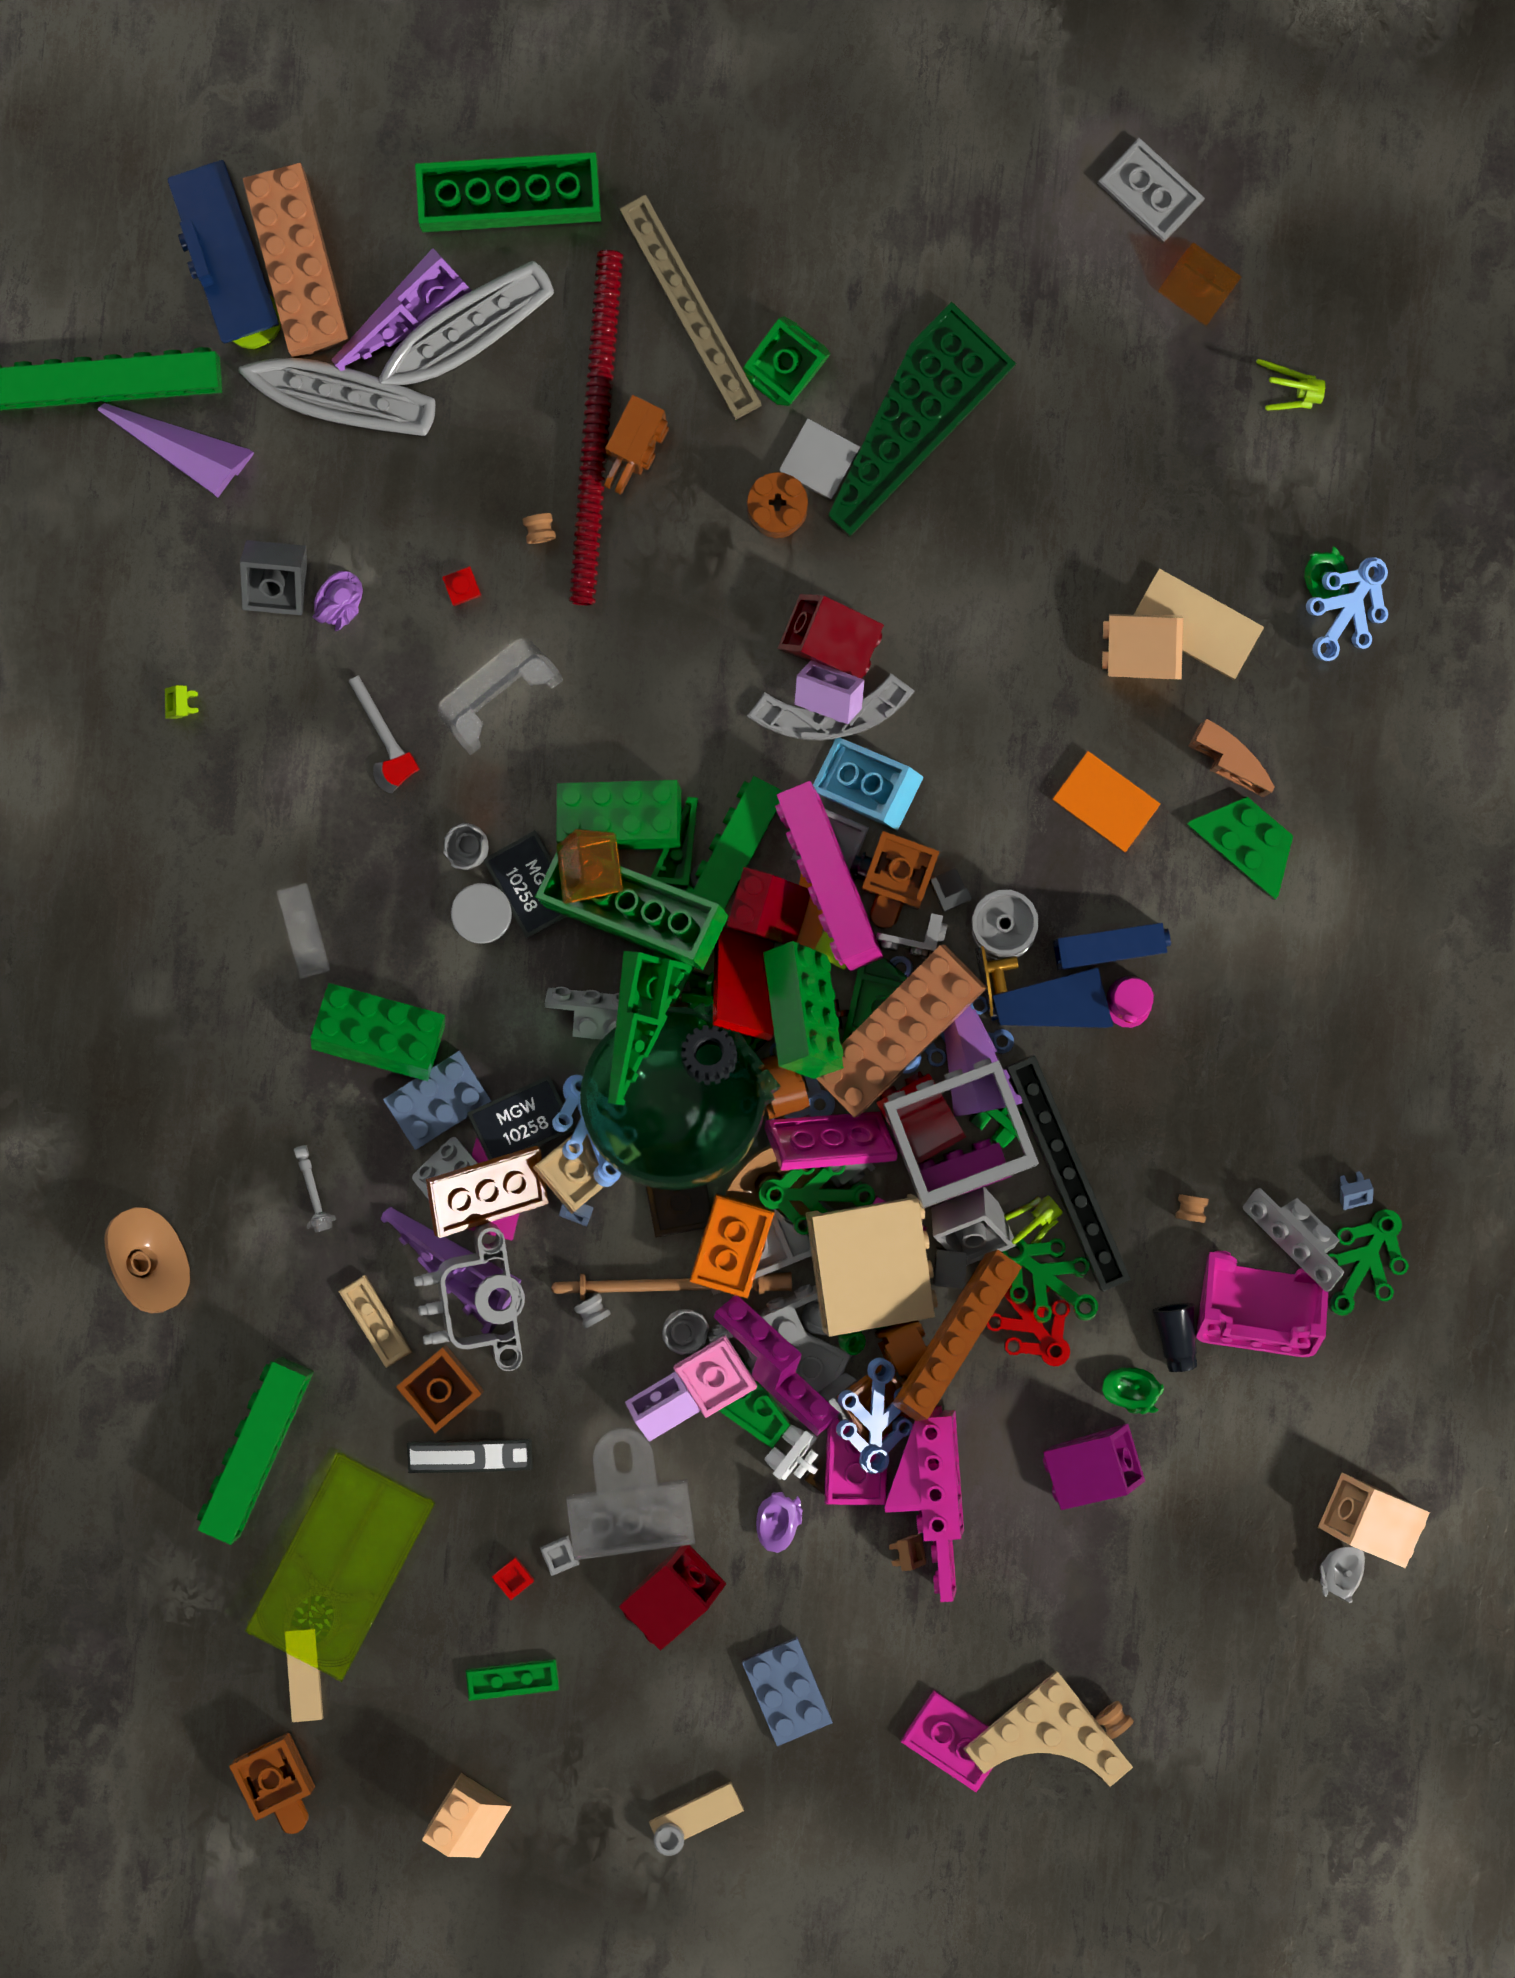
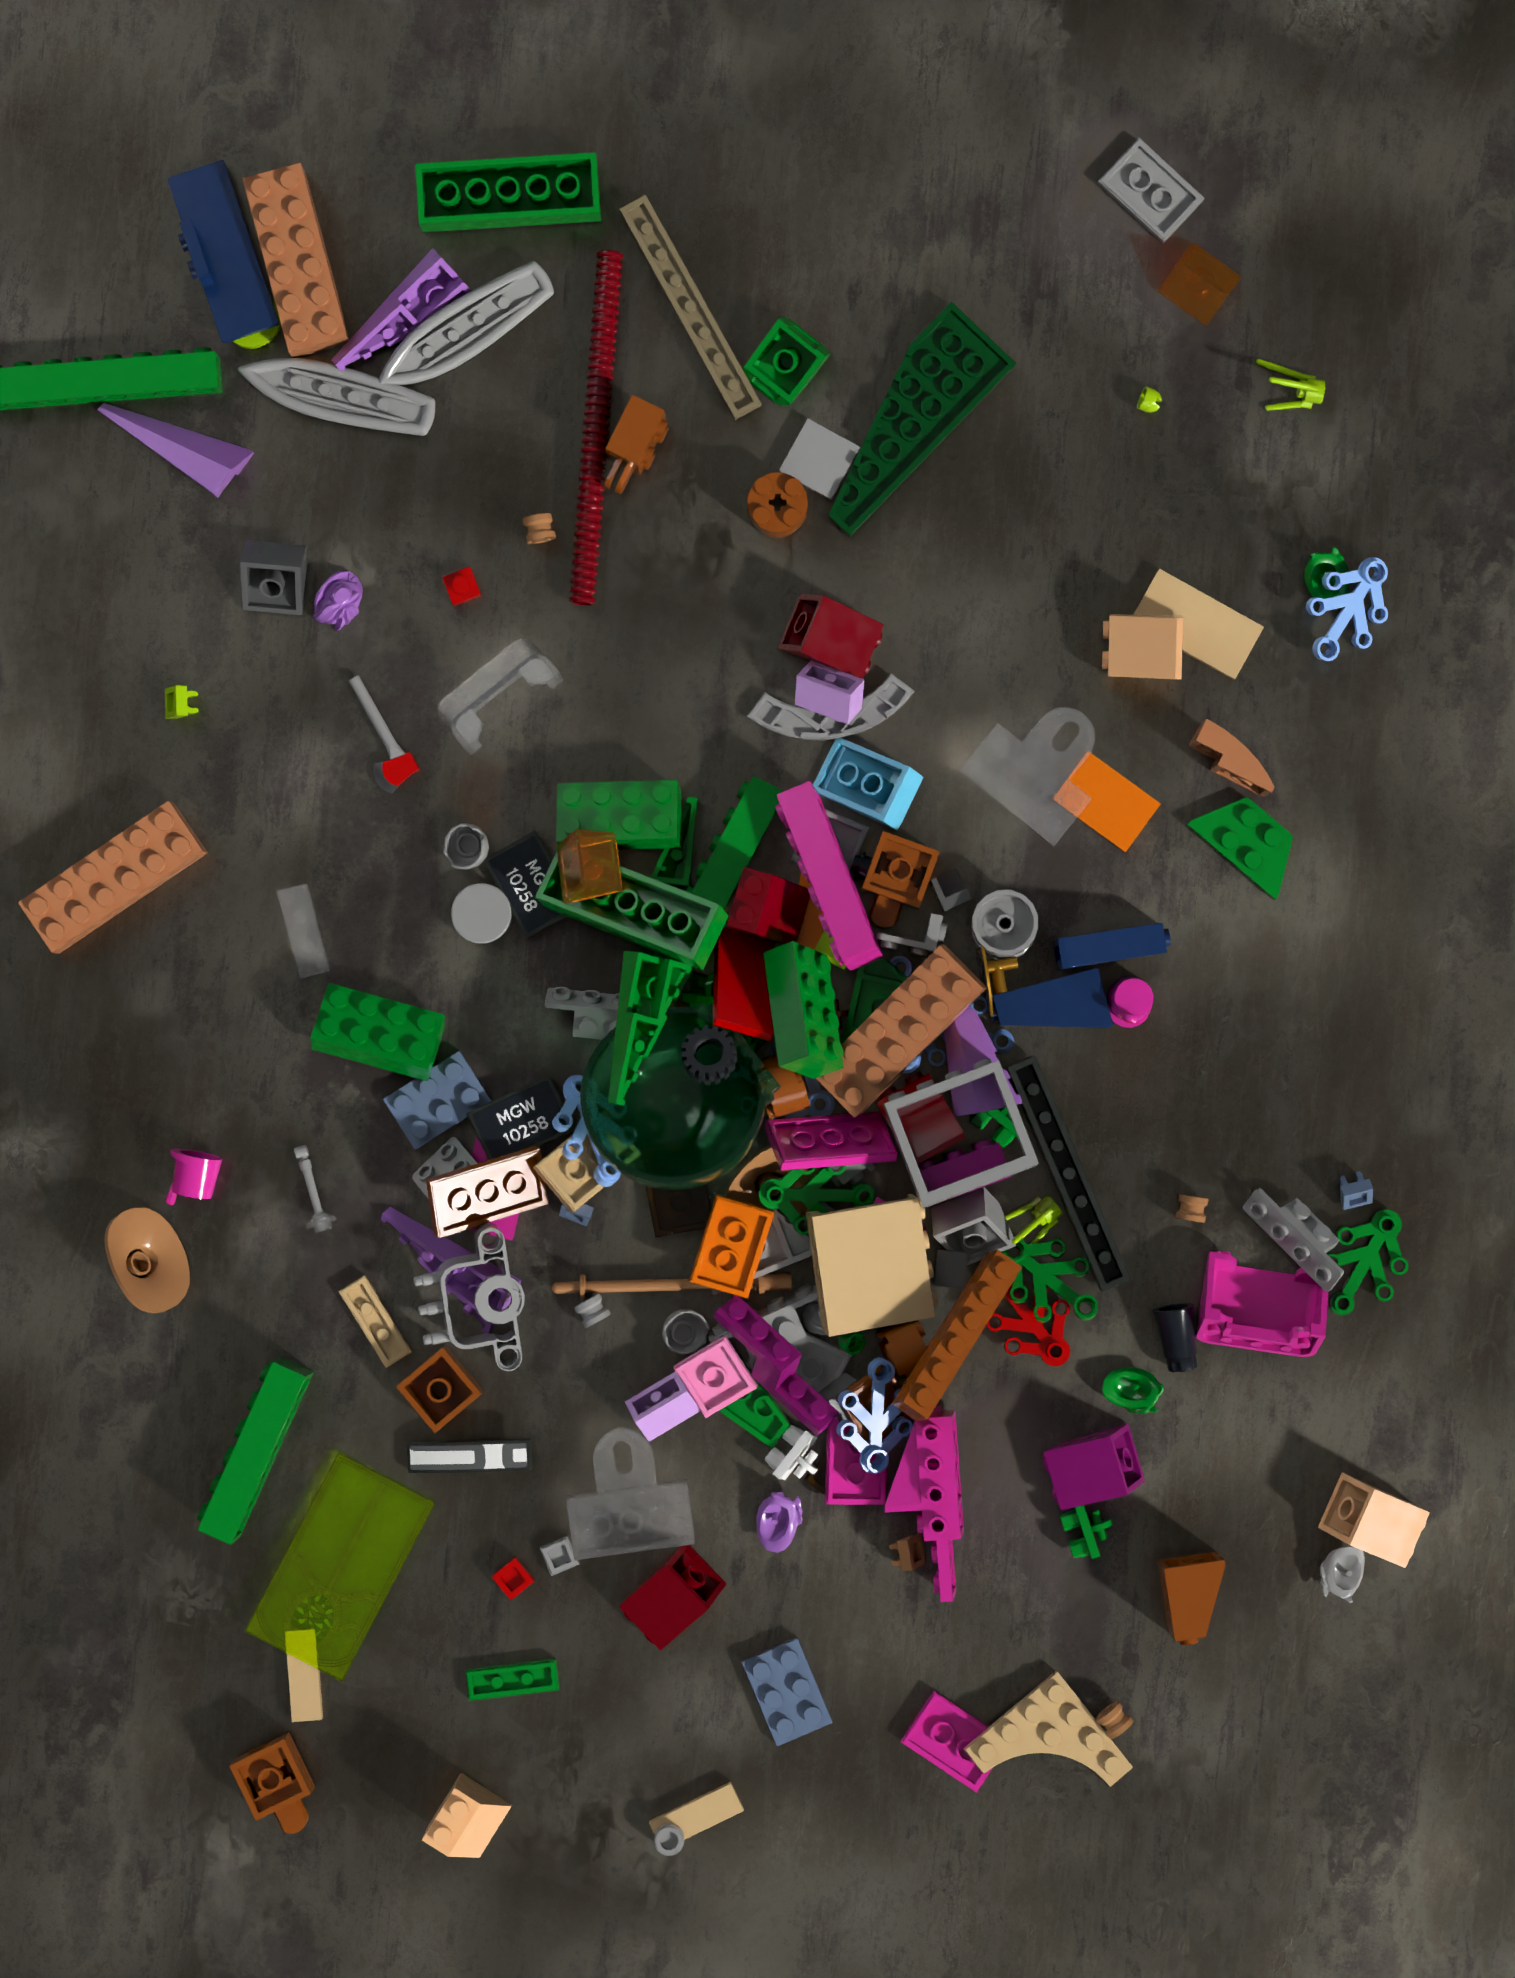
none -> nougat brick [18,801,208,954]
none -> dark pink hat [165,1148,223,1205]
none -> clear brick [960,707,1095,846]
none -> green hips [1059,1505,1113,1559]
none -> lime hinge [1137,386,1162,413]
none -> dark orange slope [1157,1551,1226,1645]

